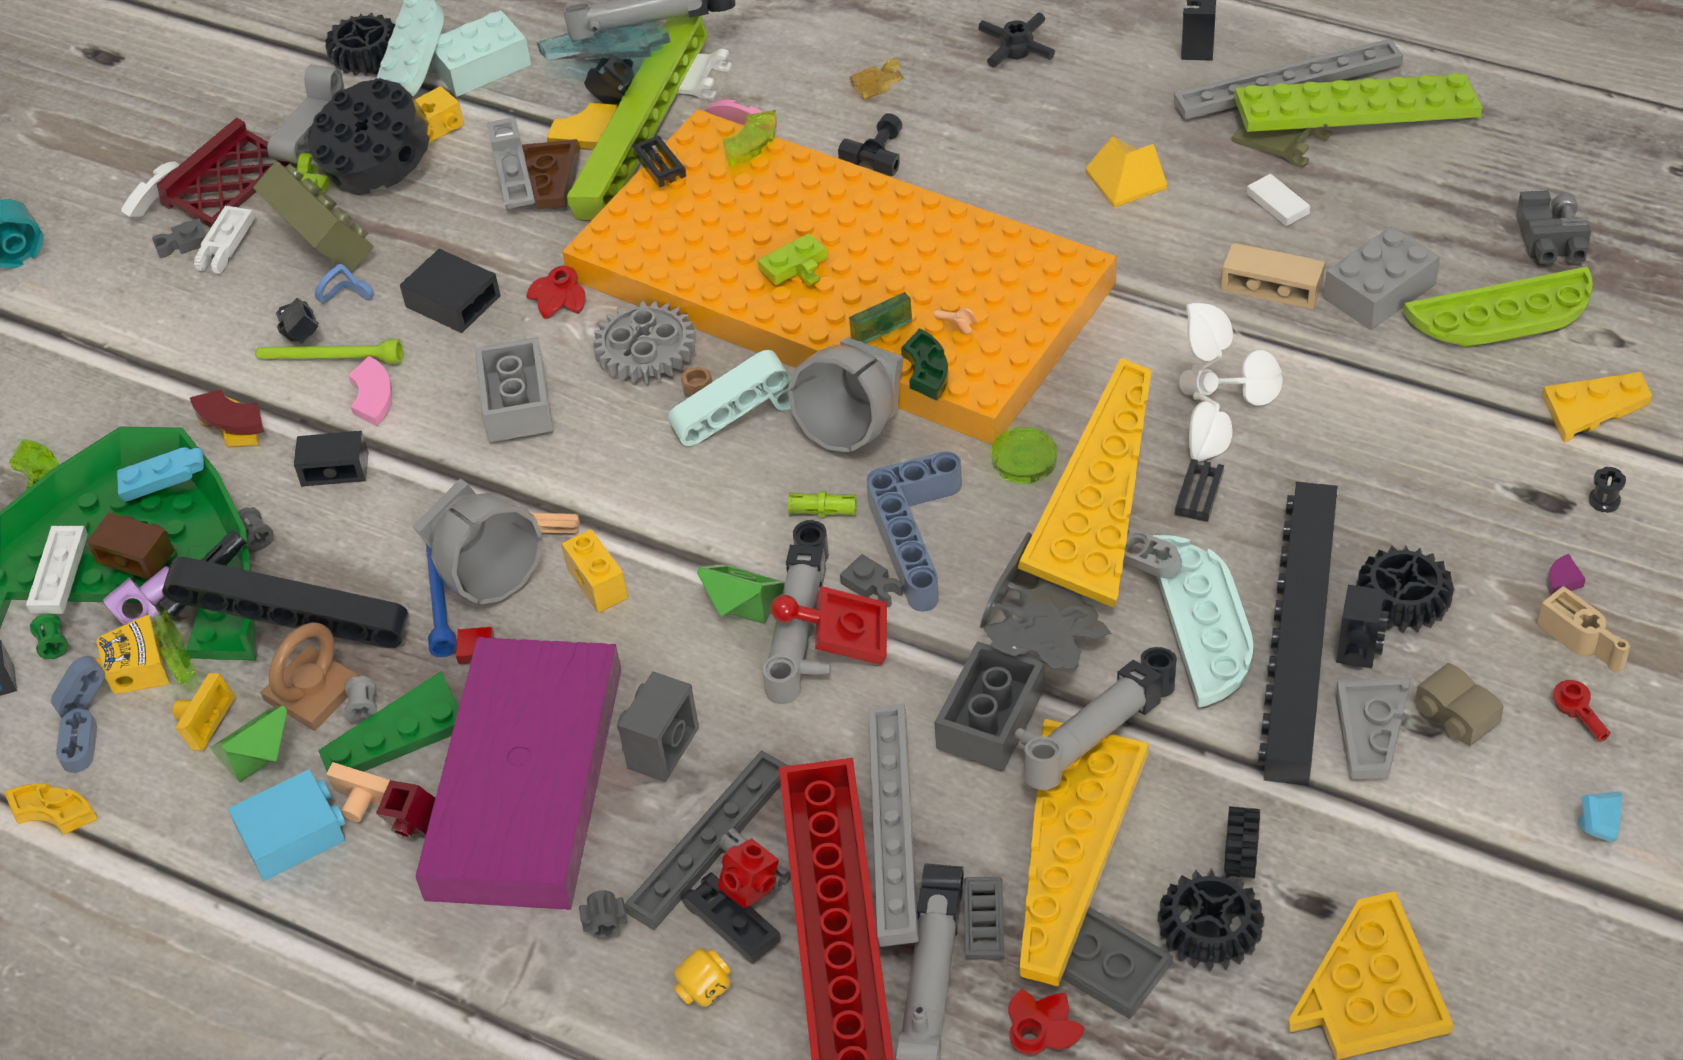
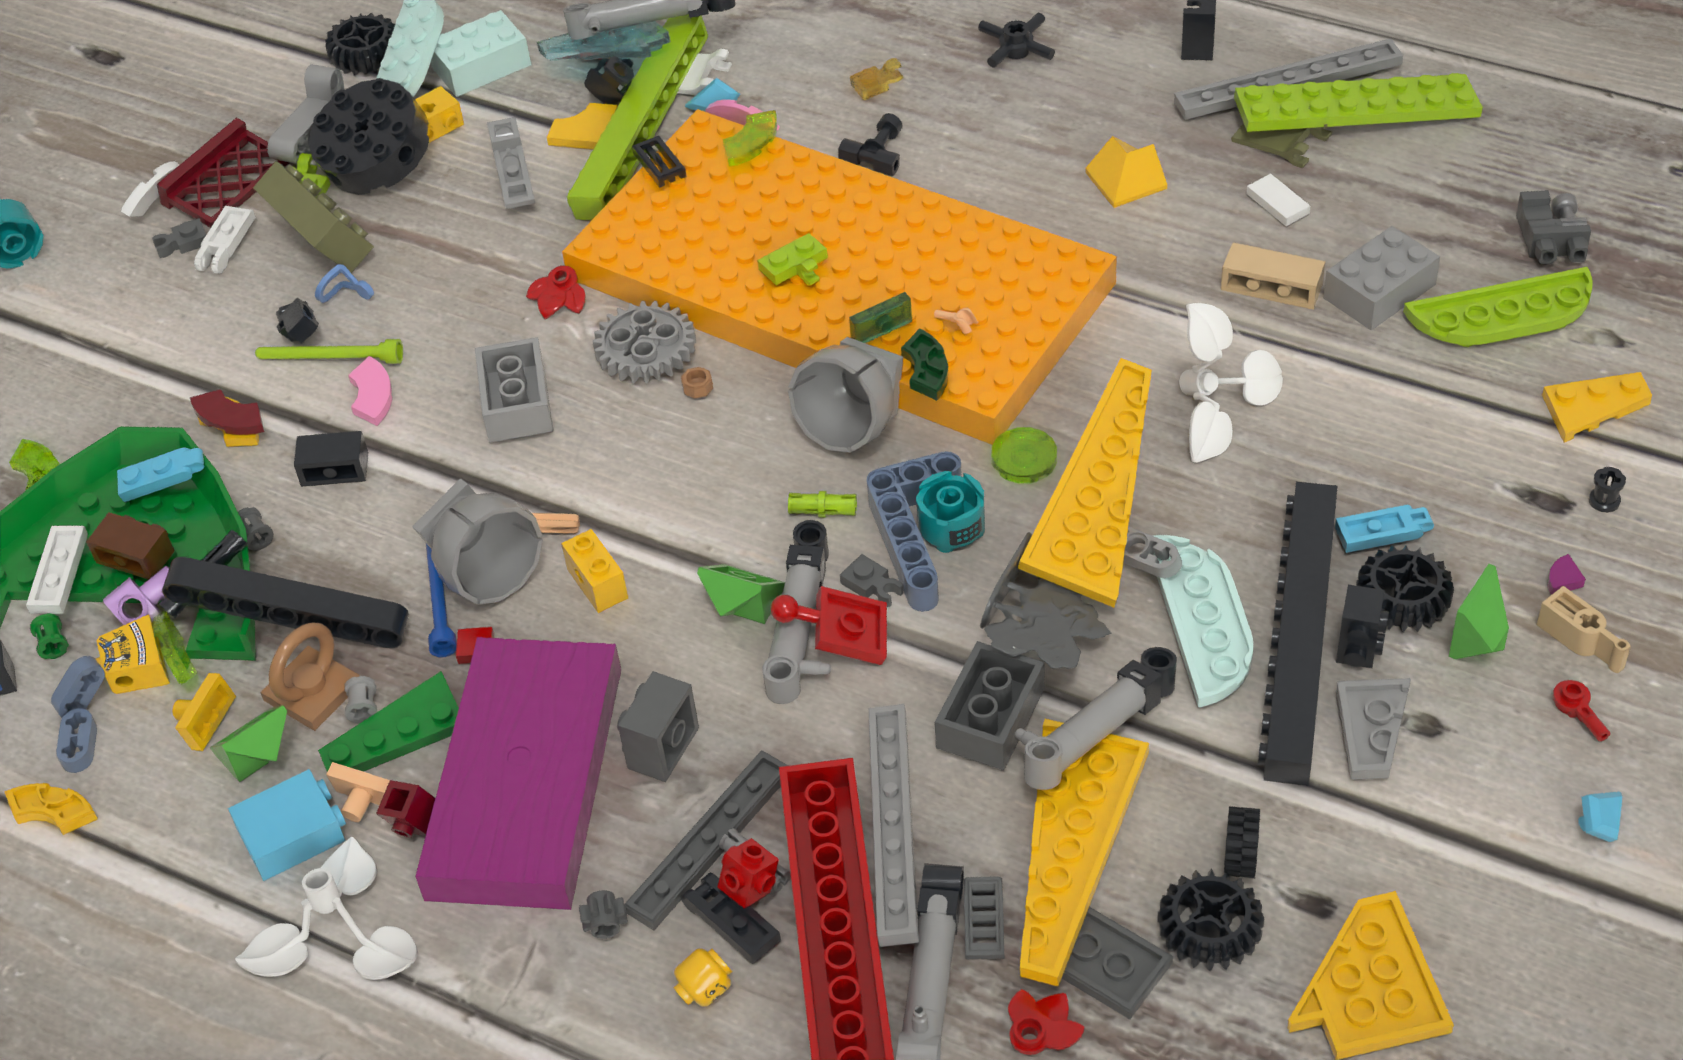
black brick [400,248,501,333] -> none
reddish brown wing [522,139,580,209] -> none
light aqua beam [668,350,792,446] -> none
black tile [1175,458,1224,522] -> none
dark tan brick [1415,663,1504,745] -> none
none -> white plant [235,837,417,980]
none -> medium azure piece [685,78,740,112]
none -> teal brick [916,471,985,553]
none -> medium azure hinge [1335,505,1434,553]
none -> bright green slope [1448,563,1509,659]

